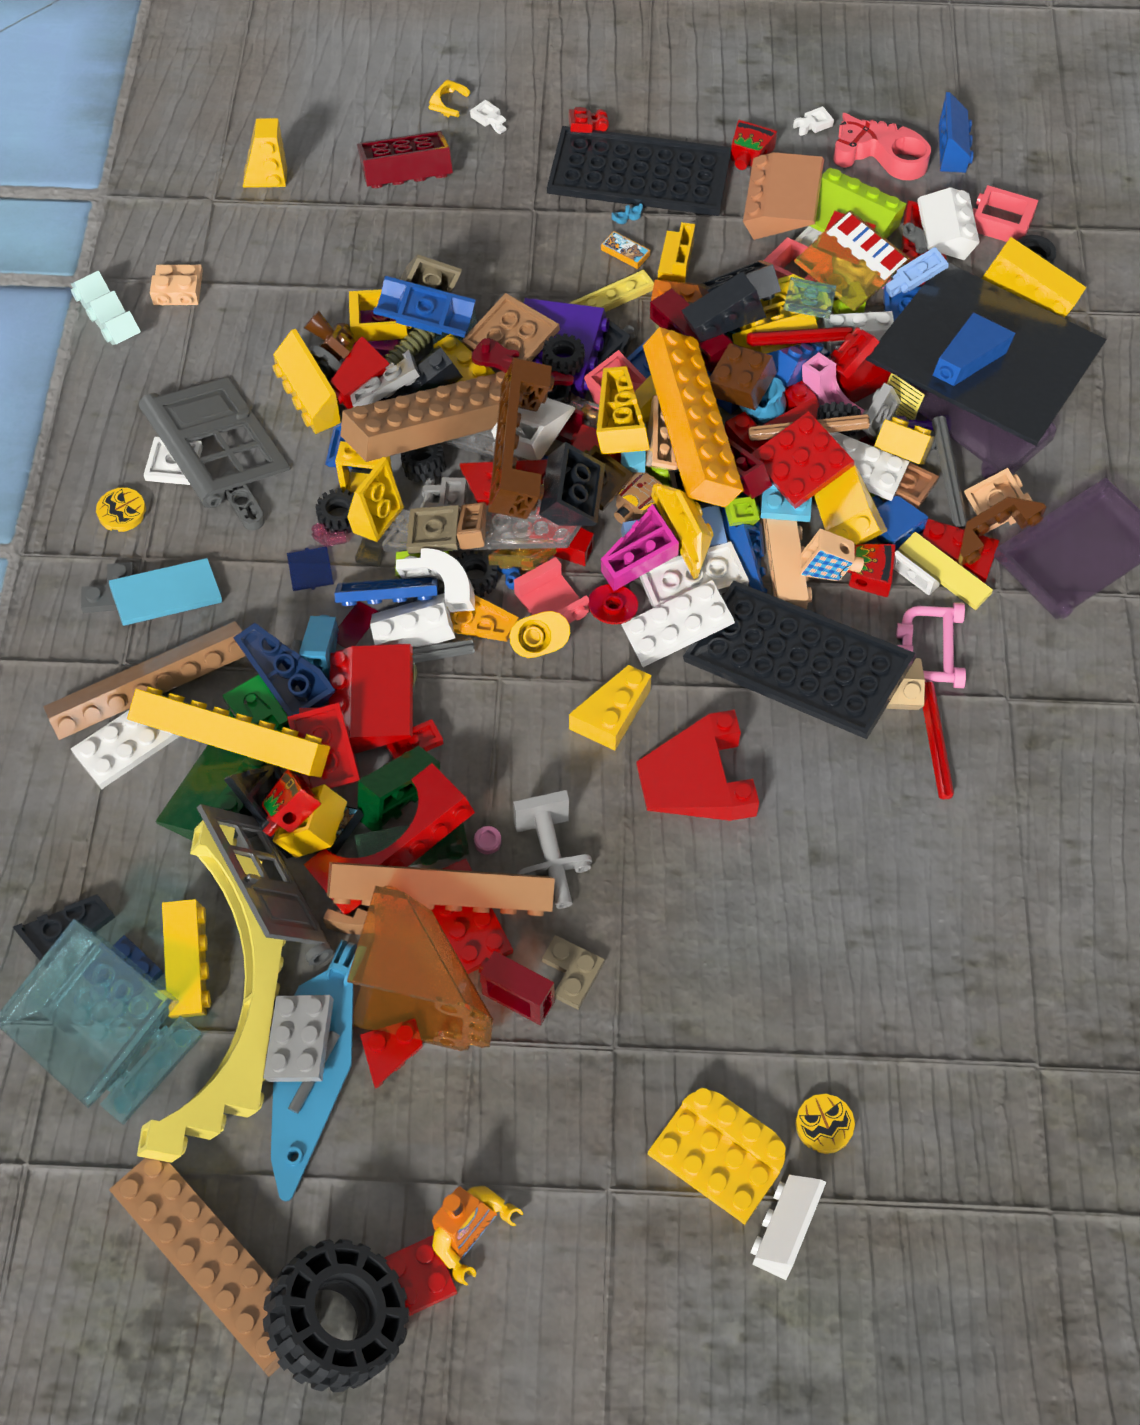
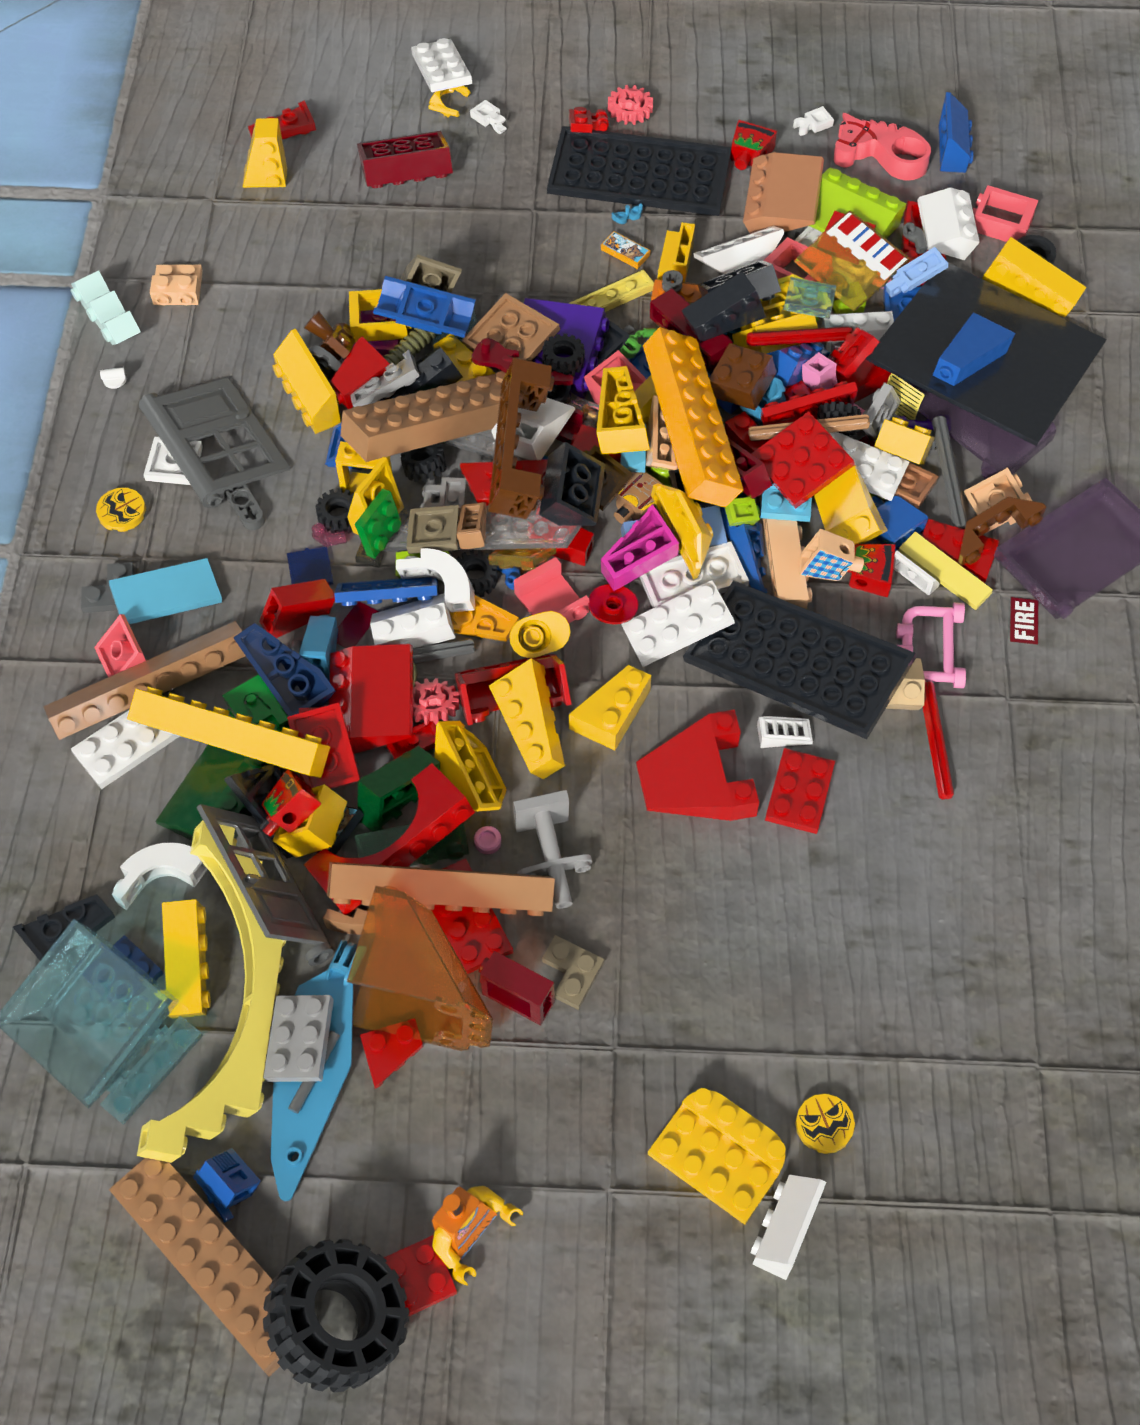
none -> coral slope [94,614,146,677]
none -> white plate [100,367,127,389]
none -> white arch [112,843,208,910]
none -> blue piece [193,1148,261,1223]
none -> red wing [248,100,316,140]
none -> red slope [259,579,335,638]
none -> green plate [355,488,402,559]
none -> white plate [411,38,472,92]
none -> coral gear [413,678,459,725]
none -> yellow wedge [434,721,507,811]
none -> red windscreen [455,654,572,725]
none -> yellow wedge [489,658,565,779]
none -> coral gear [608,85,653,125]
none -> bright green piece [620,328,656,359]
none -> dark grey bush [662,270,683,293]
none -> white wedge [693,226,784,274]
none -> white slope [757,716,813,748]
none -> red wing [760,381,858,425]
none -> red plate [765,748,835,834]
none -> dark red sticker [1010,597,1038,645]

